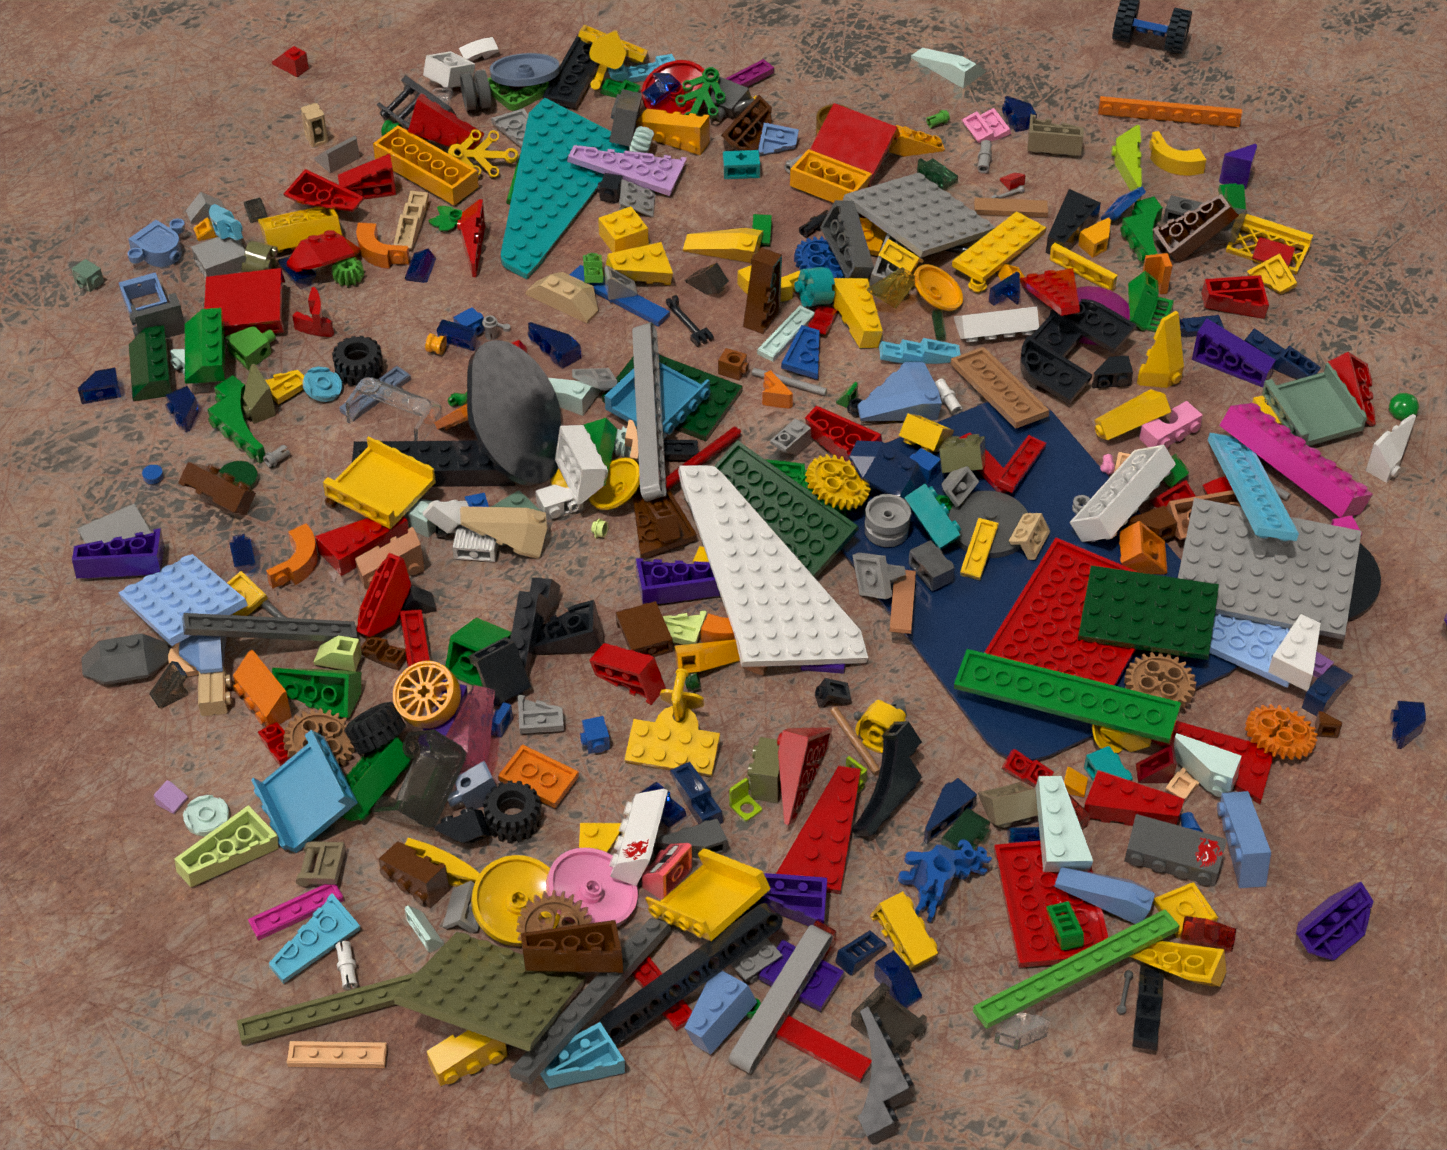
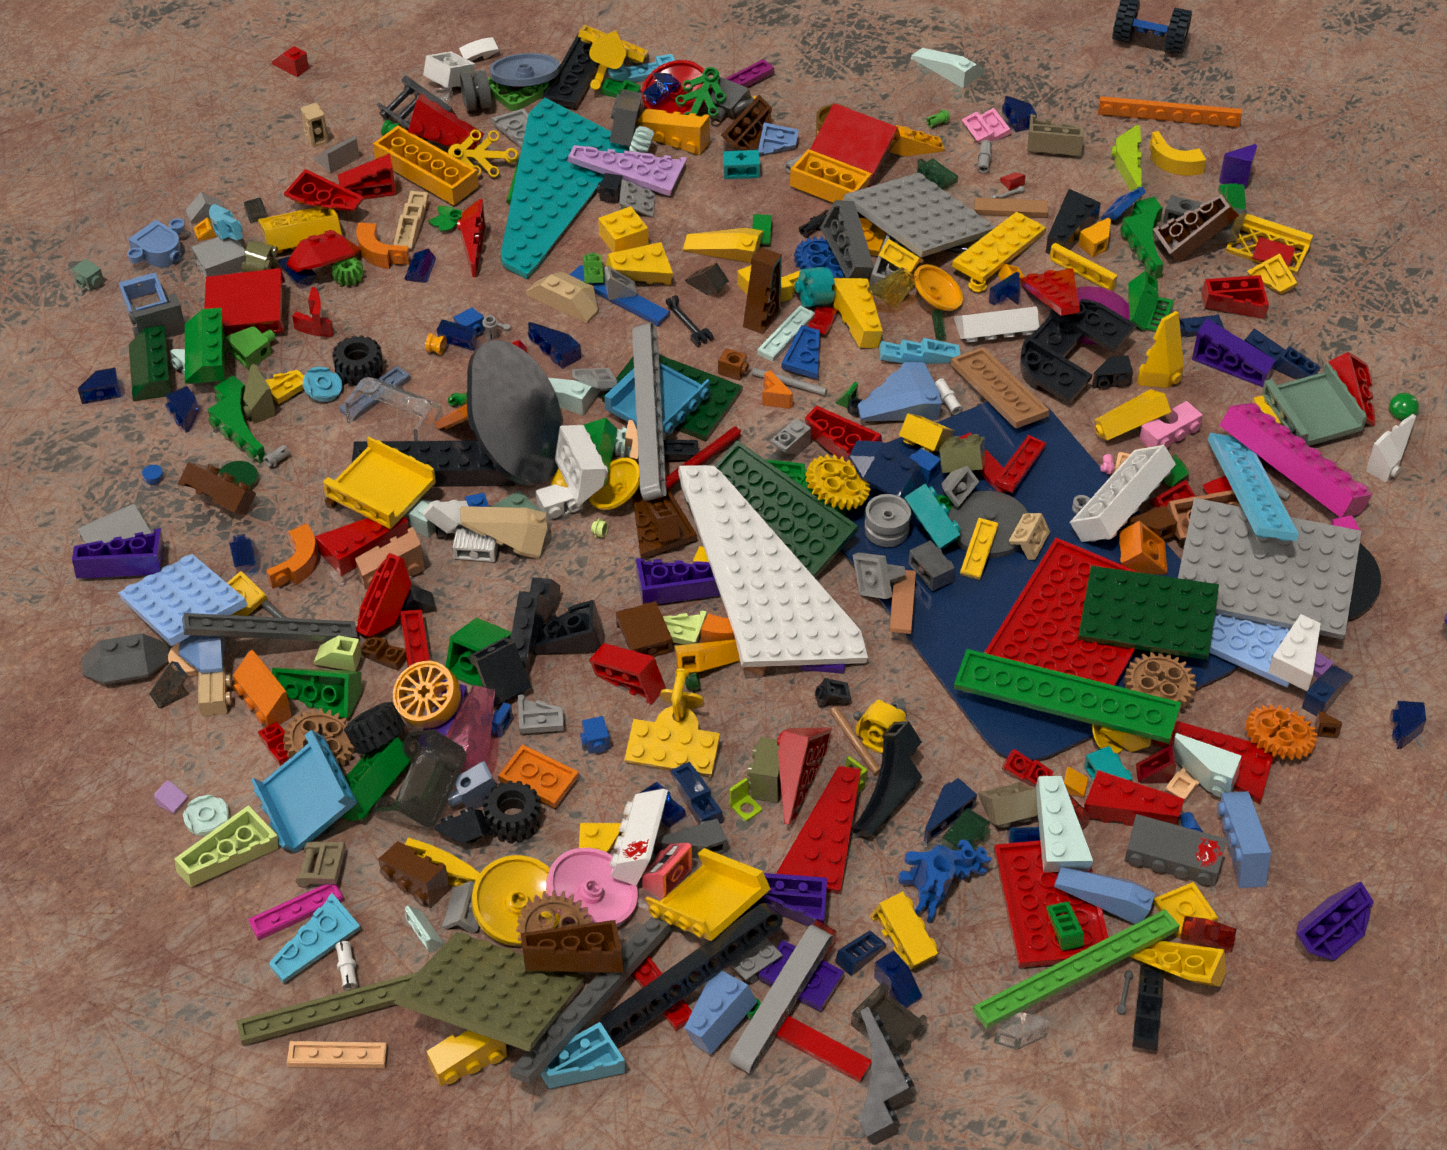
orange panel [1143,253,1173,294] -> none

